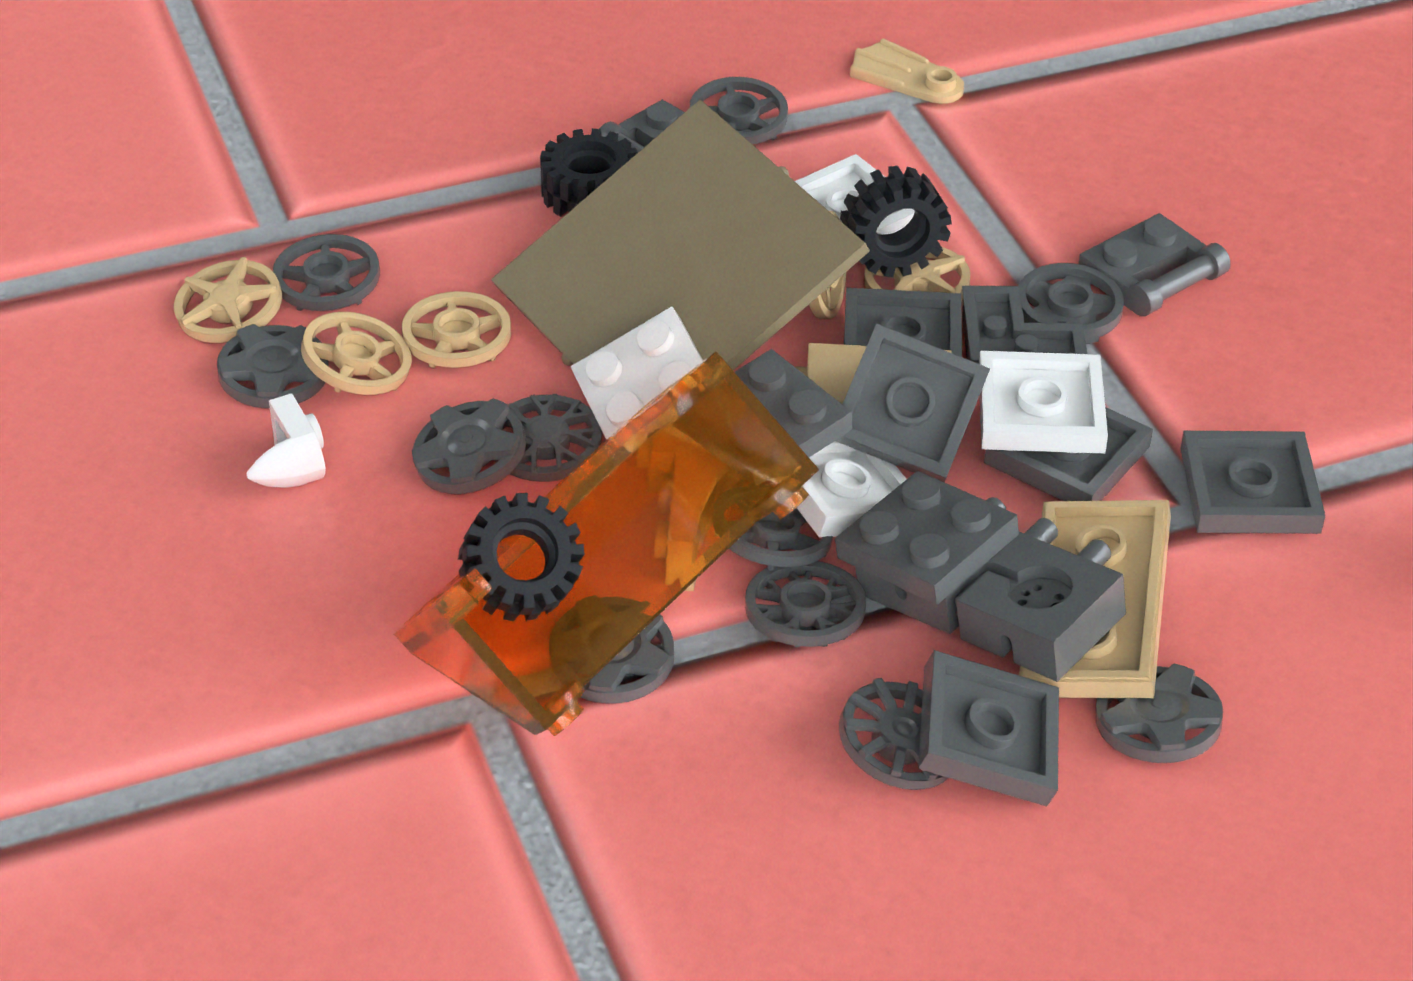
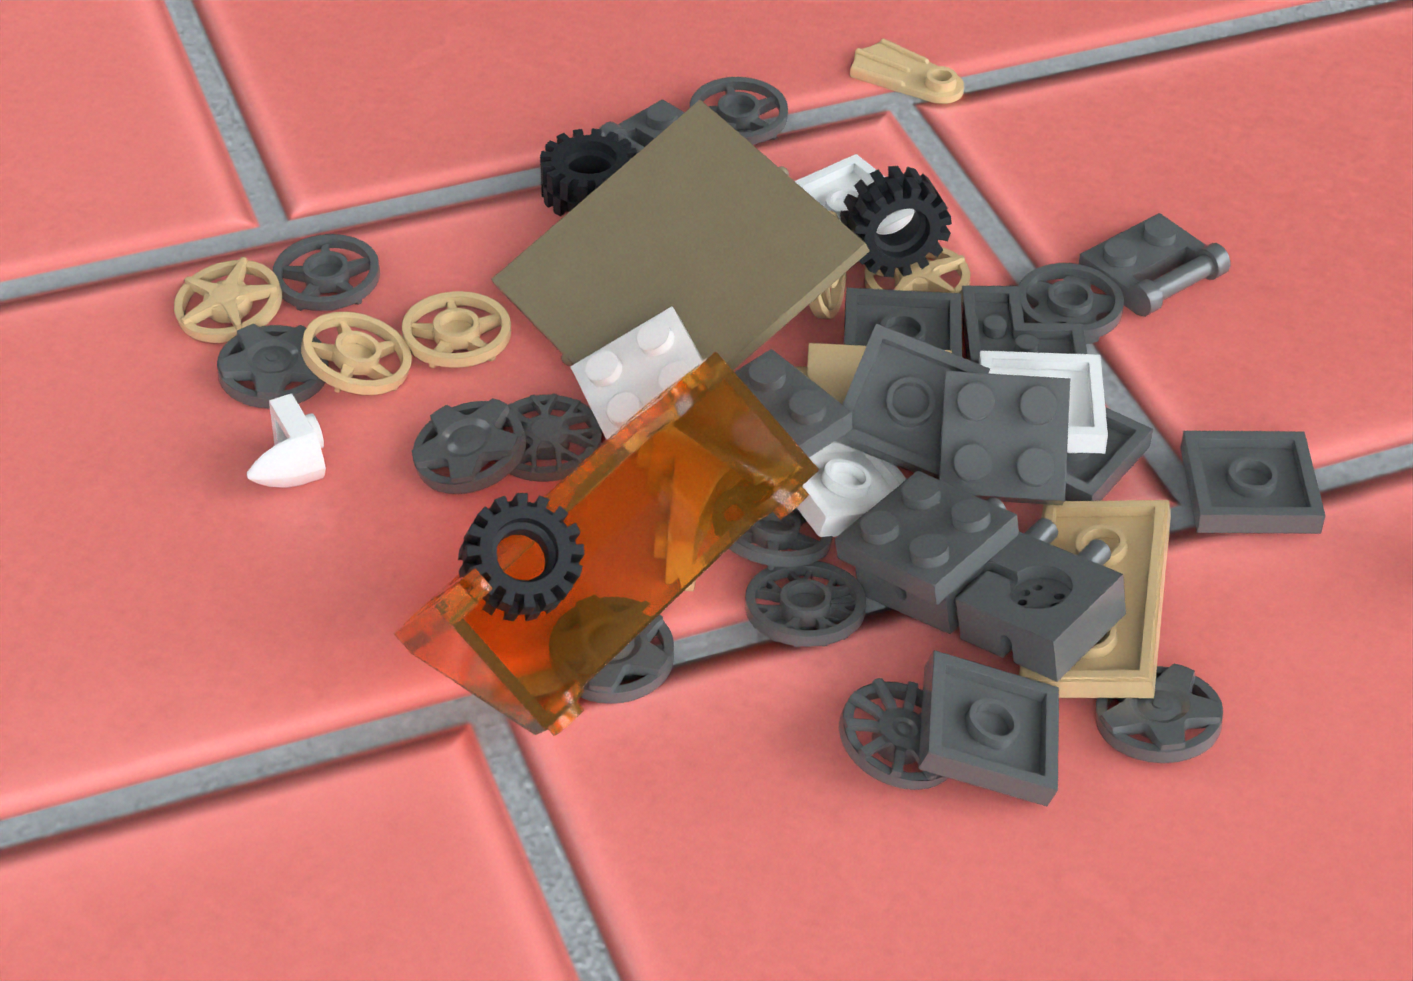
none -> dark grey plate [938,371,1071,505]

